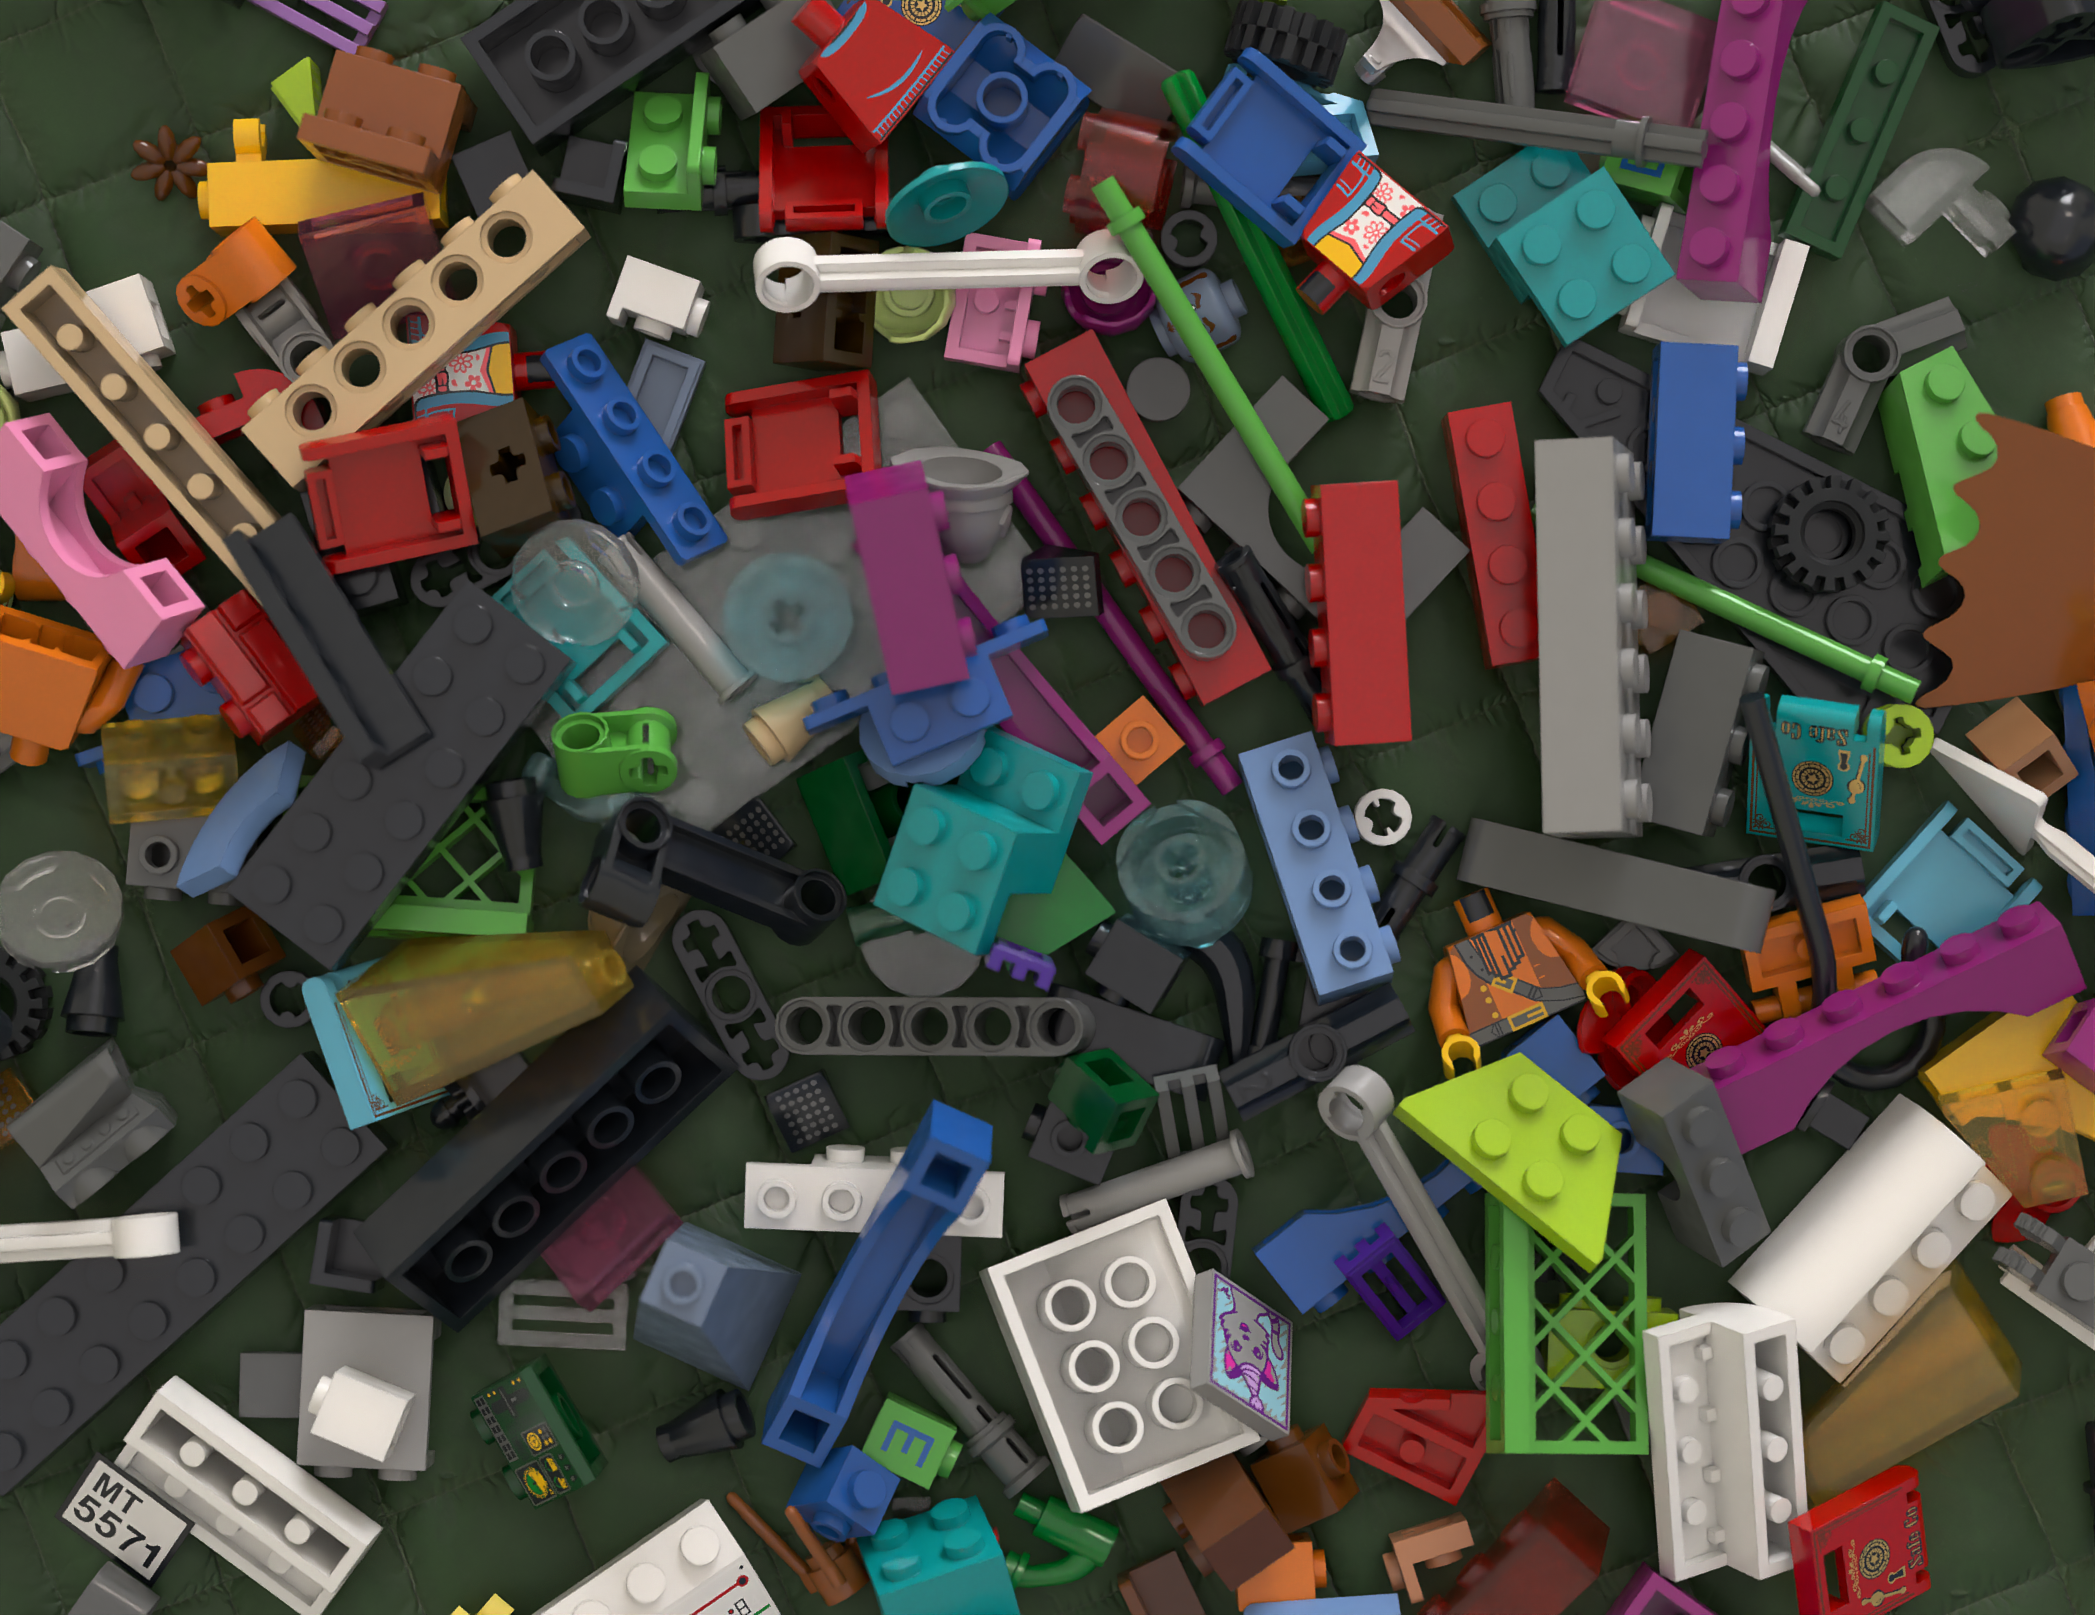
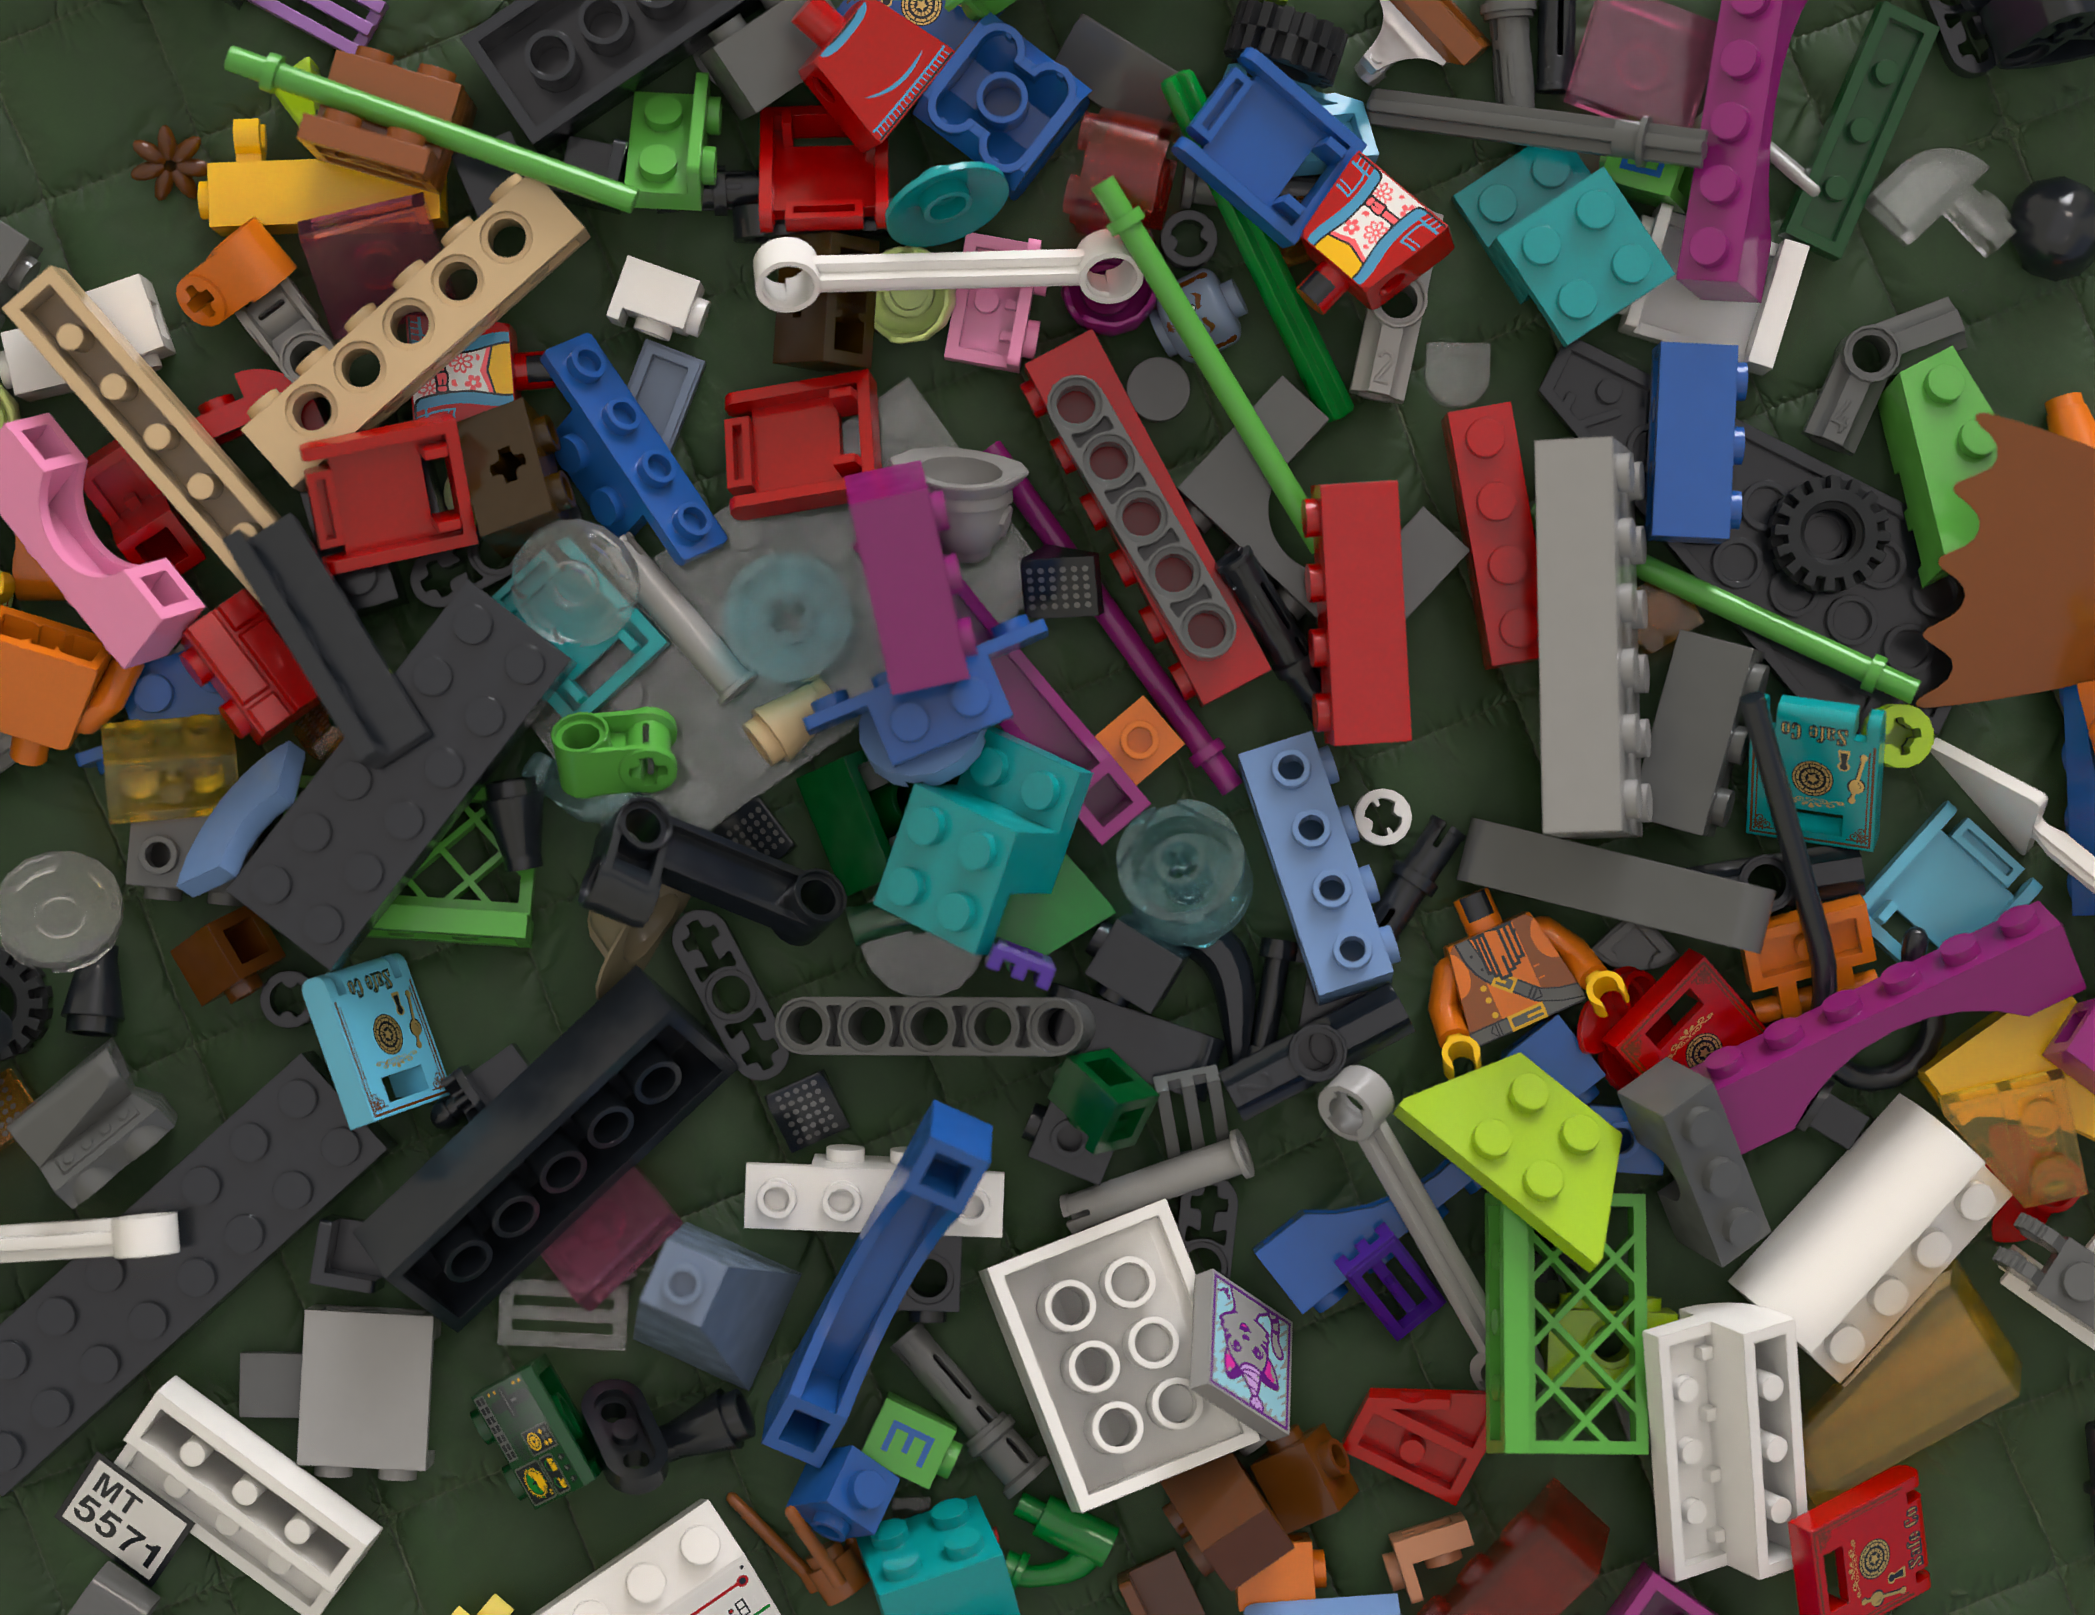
white brick [308,1365,417,1462] -> none
clear yellow slope [335,930,634,1107] -> none
medium nougat brick [1965,696,2079,798] -> none
none -> bright green bar [224,45,639,214]
none -> black plate [581,1379,669,1495]
none -> clear tile [1424,342,1491,409]

